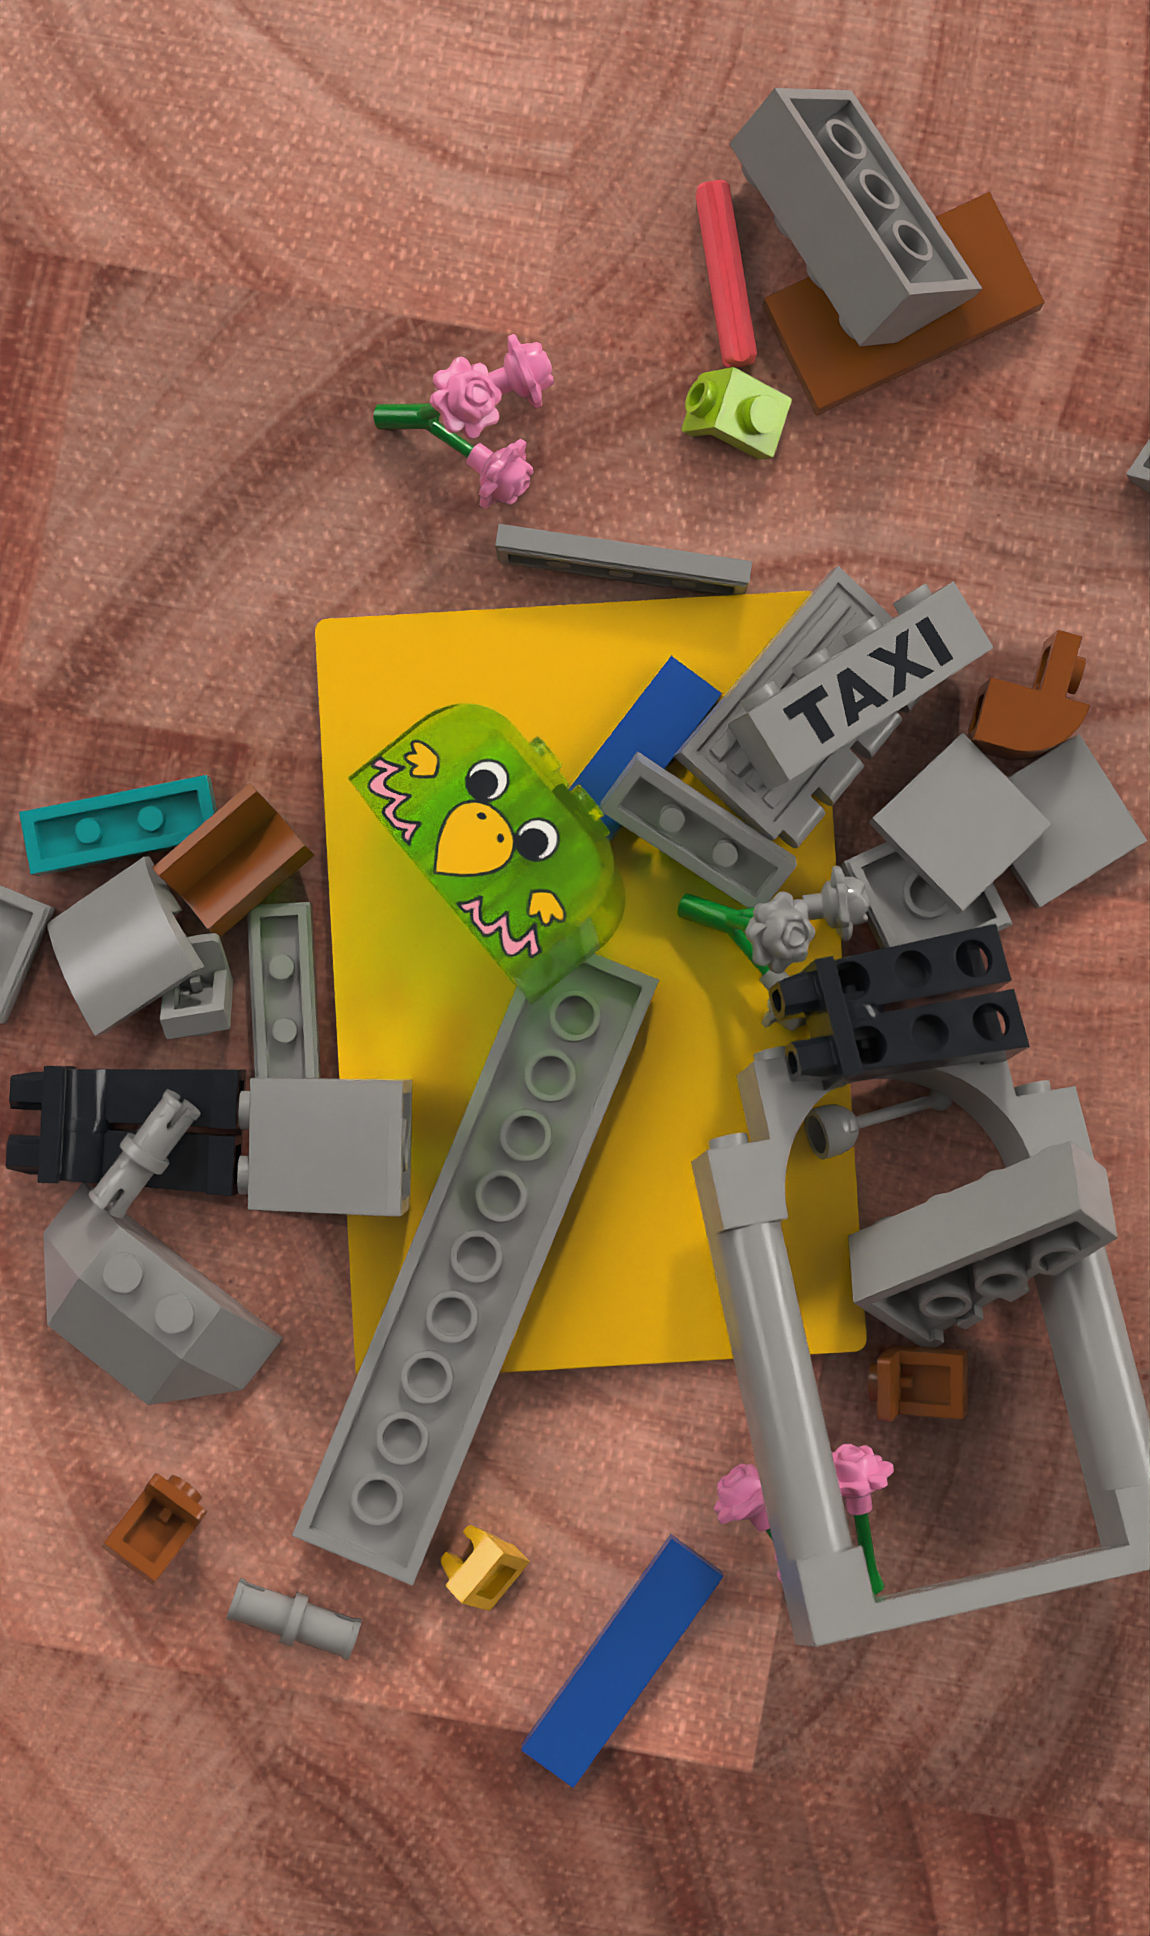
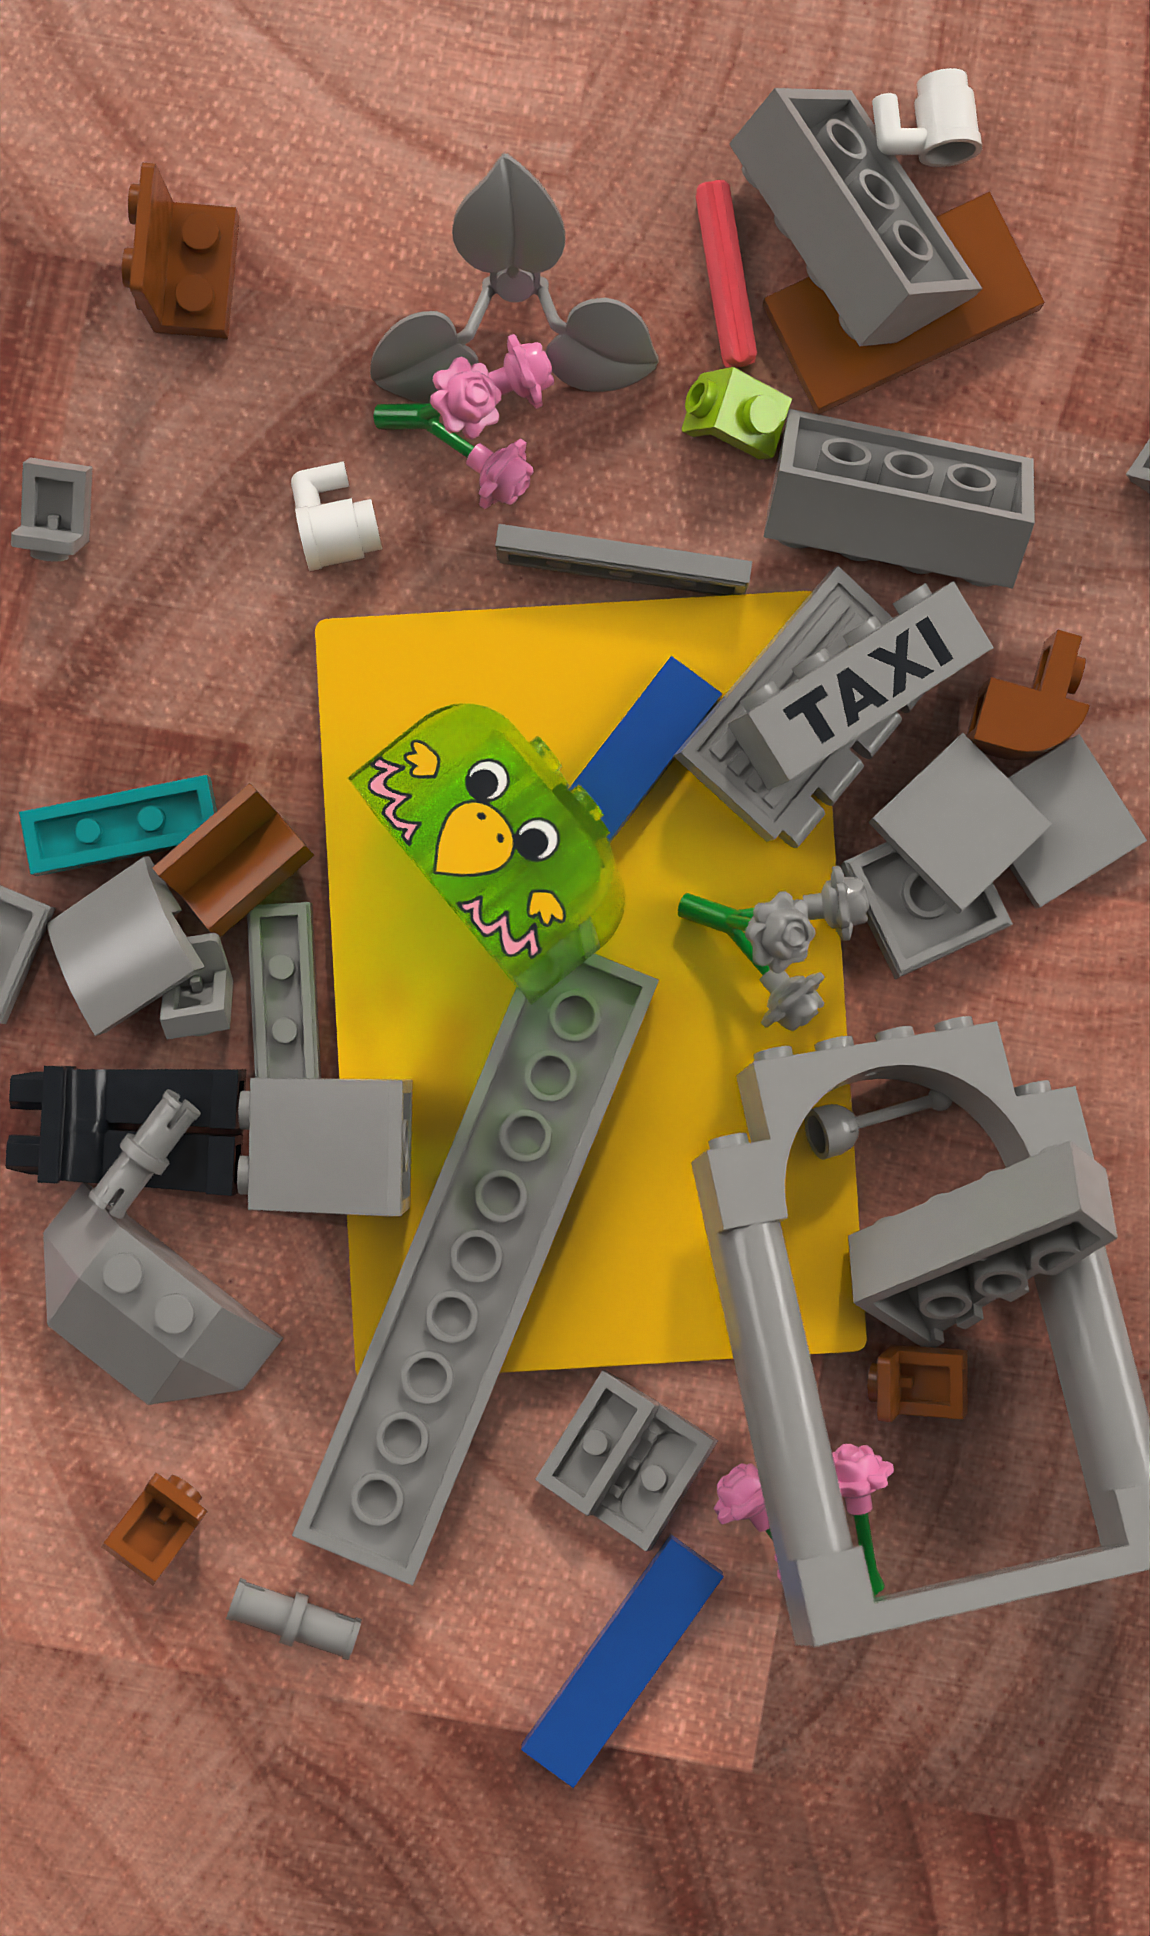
yellow tile [440,1525,530,1611] -> none
light grey plate [600,751,797,908] -> none
black hips [768,923,1030,1090] -> none
none -> light grey bracket [11,458,93,561]
none -> dark orange bracket [122,162,240,339]
none -> white piece [291,461,382,571]
none -> light grey plant [370,153,659,403]
none -> light grey slope [535,1370,718,1551]
none -> light grey slope [764,409,1035,589]
none -> white piece [872,68,982,167]

